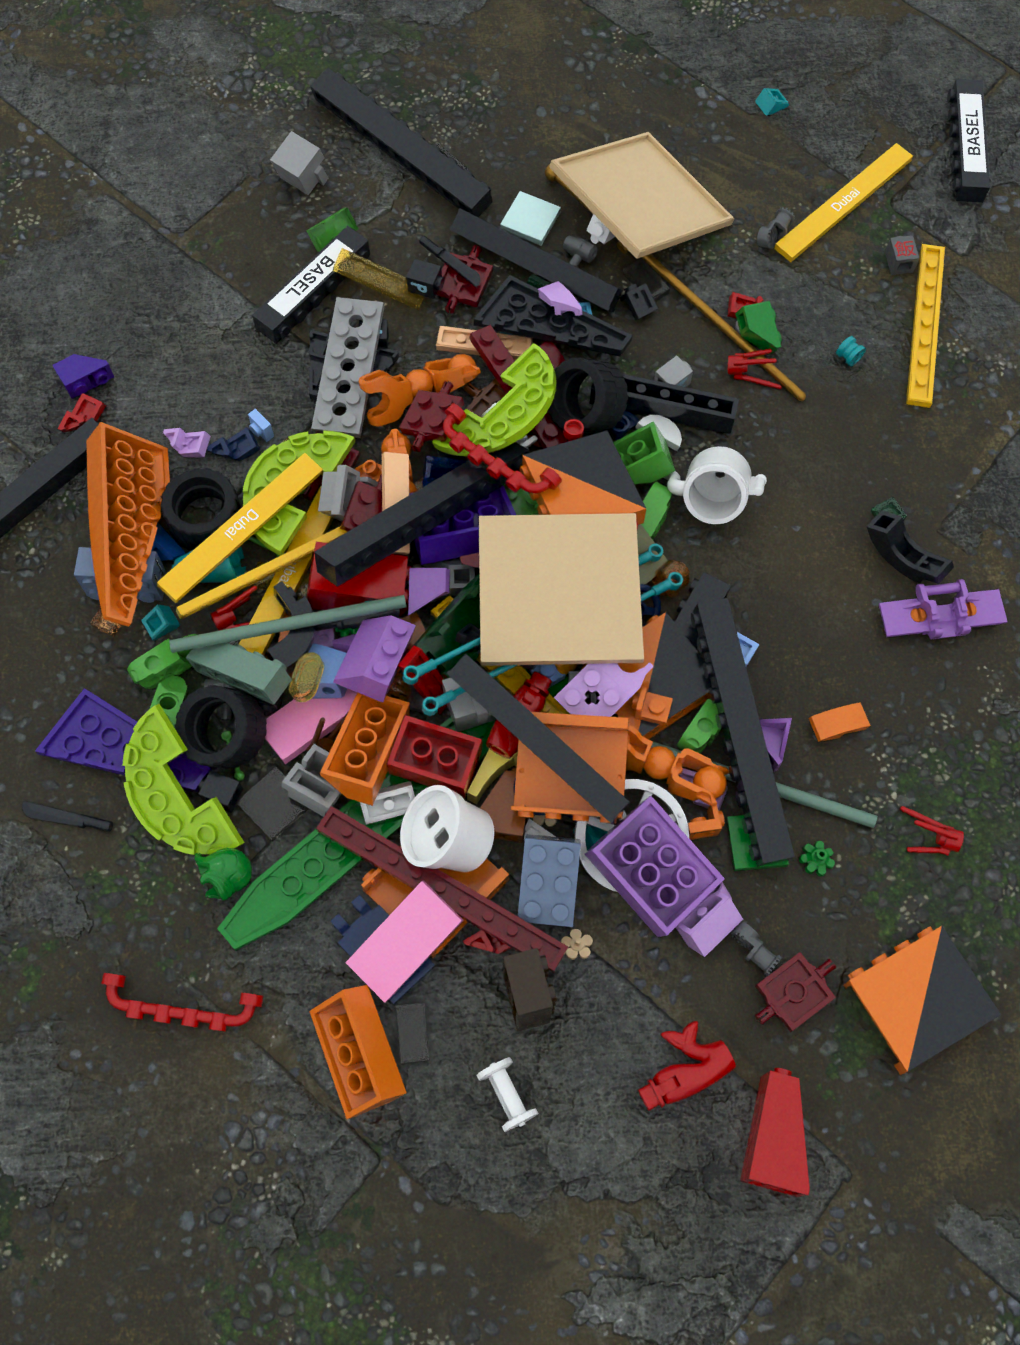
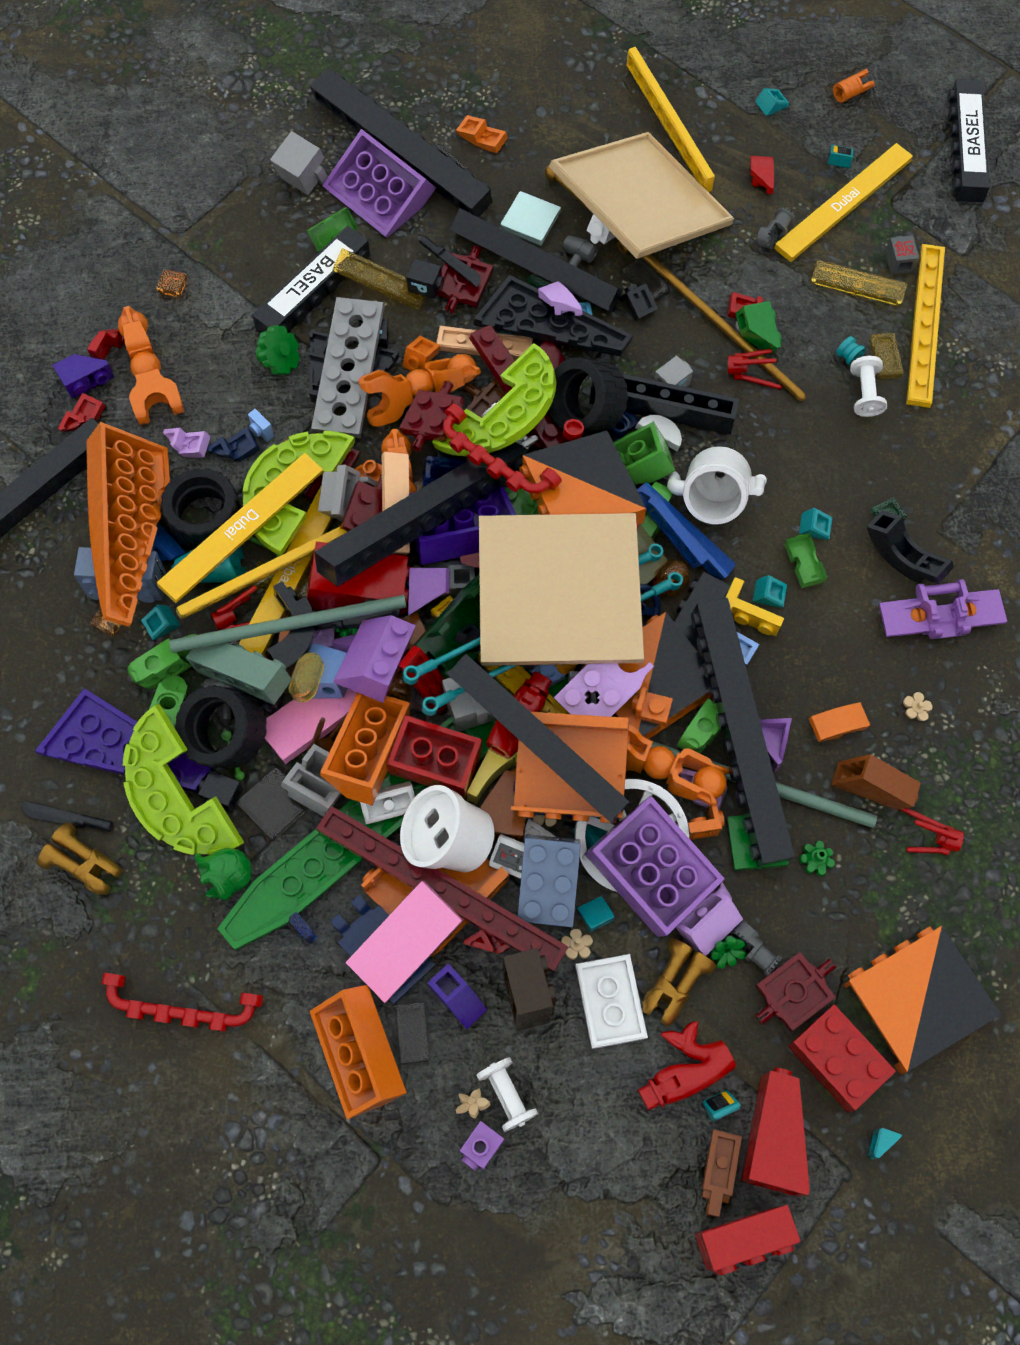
none -> pearl gold piece [37,822,123,895]
none -> red slope [87,329,125,360]
none -> orange piece [118,306,185,425]
none -> clear orange tile [156,269,187,297]
none -> green plant [255,325,300,375]
none -> clear blue tile [289,912,317,943]
none -> medium lavender slope [322,129,436,238]
none -> orange bracket [403,336,440,371]
none -> dark purple slope [428,963,487,1030]
none -> orange slope [456,115,508,154]
none -> tan plant [456,1088,490,1119]
none -> medium lavender brick [460,1121,504,1171]
none -> slope [489,834,524,879]
none -> white tile [575,954,648,1049]
none -> teal slope [577,896,615,933]
none -> yellow tile [626,47,715,192]
none -> blue wedge [637,482,735,580]
none -> pearl gold piece [642,938,717,1027]
none -> red brick [695,1205,801,1275]
none -> dark orange hinge [701,1129,742,1218]
none -> slope [703,1090,741,1122]
none -> green plant [710,936,746,969]
none -> yellow bracket [726,577,784,636]
none -> red slope [749,156,774,194]
none -> teal slope [753,575,787,608]
none -> bright green piece [784,533,828,588]
none -> red brick [787,1004,896,1113]
none -> teal slope [799,508,833,540]
none -> clear yellow tile [810,260,908,306]
none -> teal slope [828,145,853,168]
none -> dark orange slope [831,754,921,810]
none -> orange hinge [833,69,875,103]
none -> white hose [850,356,887,417]
none -> teal slope [868,1128,902,1160]
none -> clear yellow tile [870,333,903,379]
none -> tan plant [903,692,932,722]

